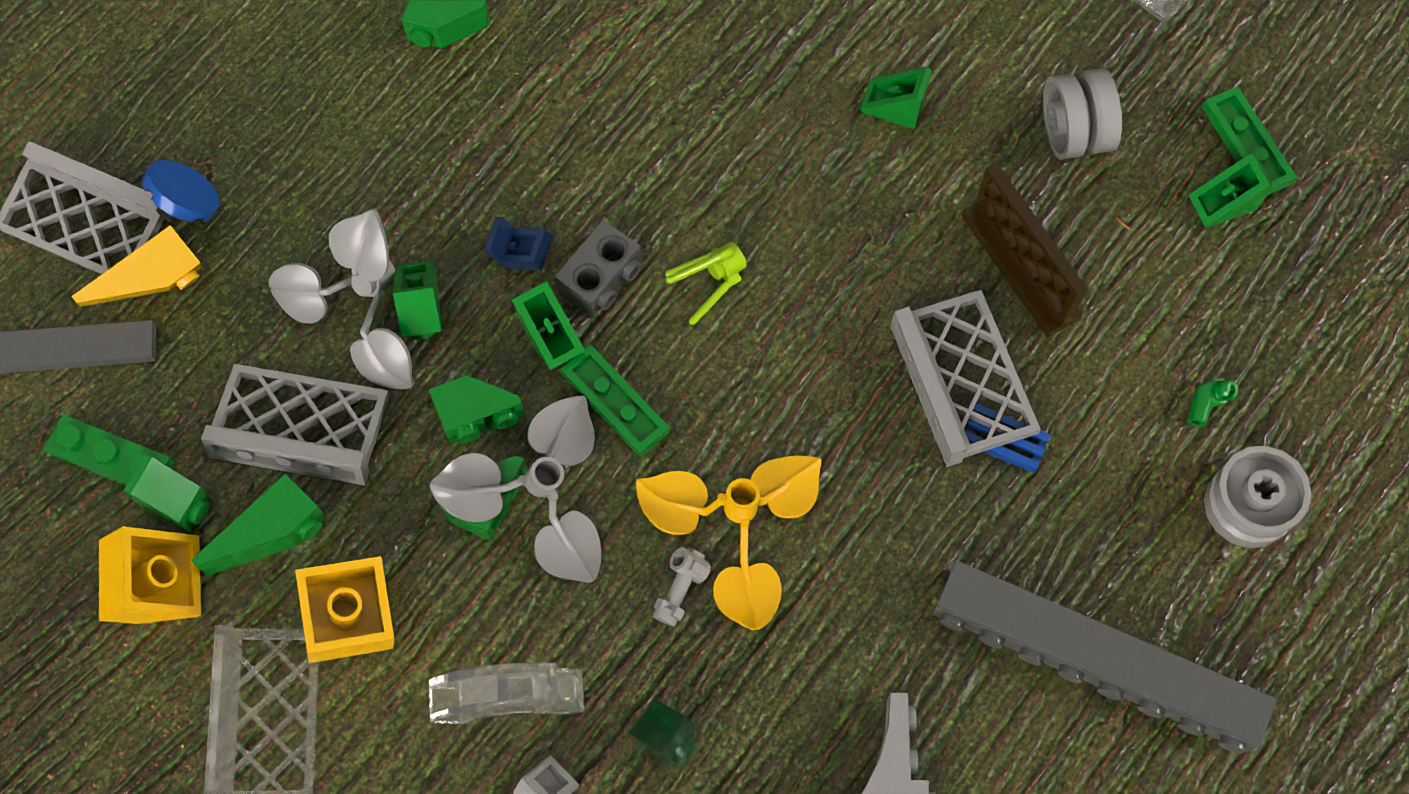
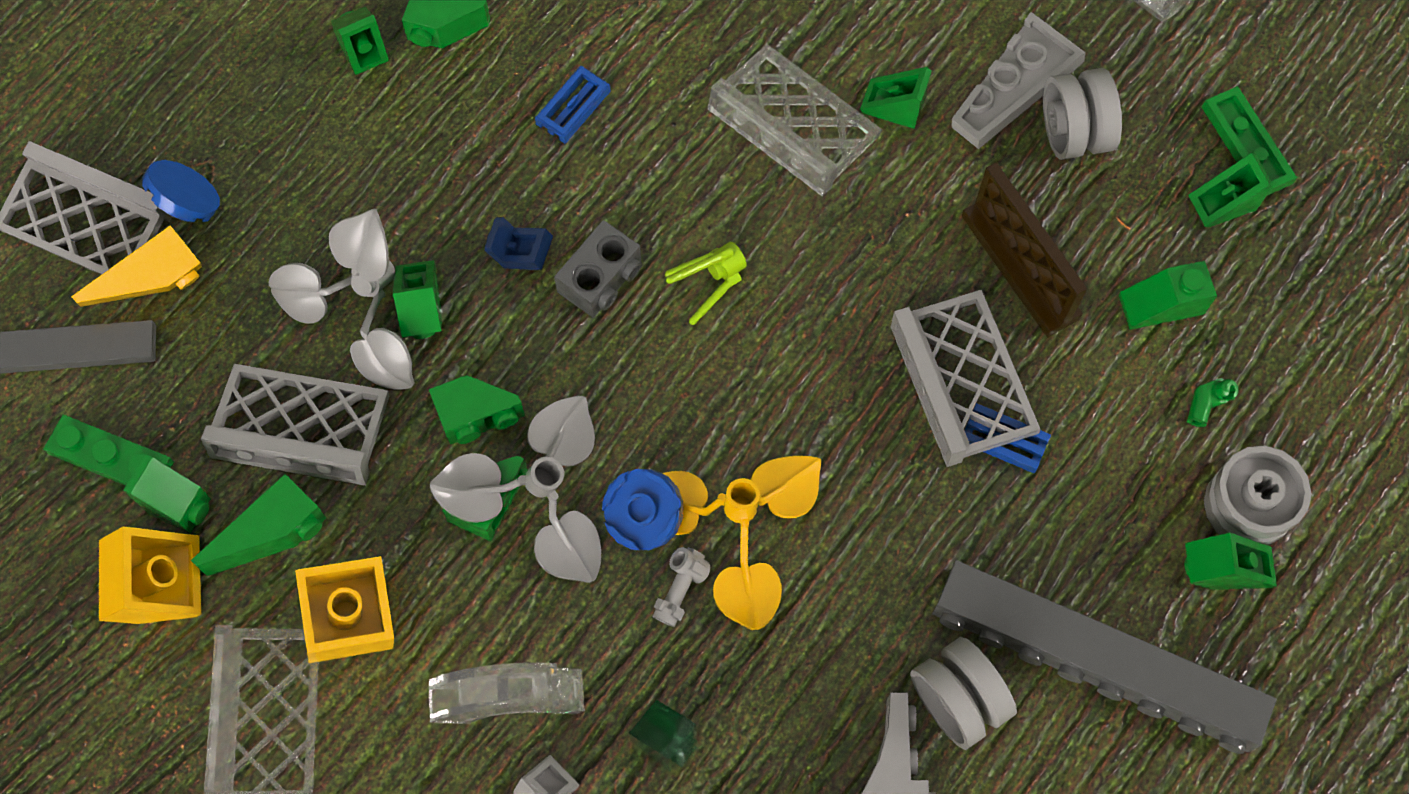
green slope [512,281,585,370] -> none
green plate [560,344,670,458] -> none
none -> green slope [331,7,389,75]
none -> blue tile [535,66,611,144]
none -> blue tile [602,469,684,550]
none -> clear fence [708,44,882,197]
none -> light grey wheel [910,637,1017,751]
none -> light grey wing [952,12,1085,149]
none -> green slope [1119,261,1217,330]
none -> green slope [1184,533,1277,590]

